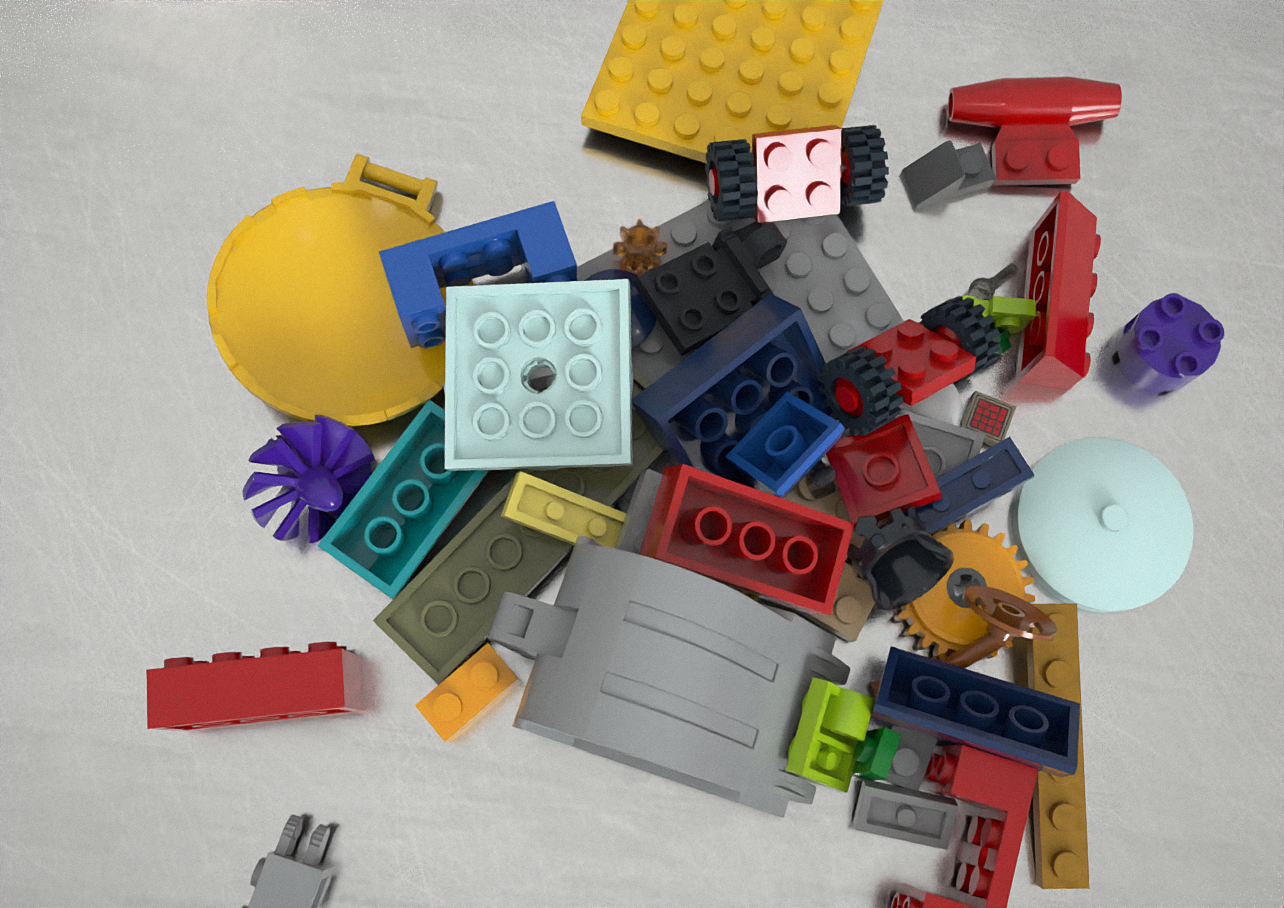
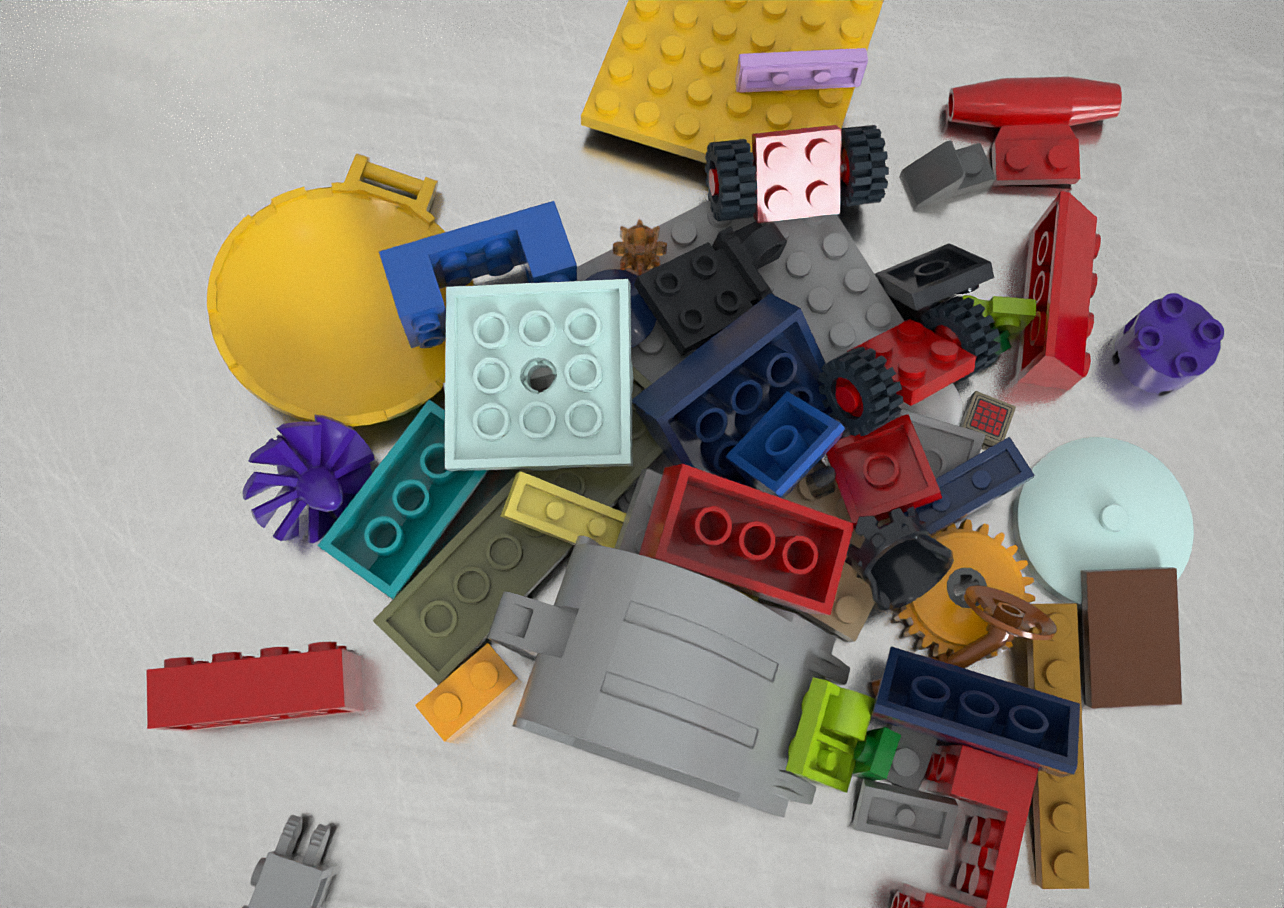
clear smoke hand [967,263,1018,300] -> none
none -> lavender tile [735,48,868,93]
none -> black plate [875,243,994,311]
none -> reddish brown tile [1081,567,1182,709]

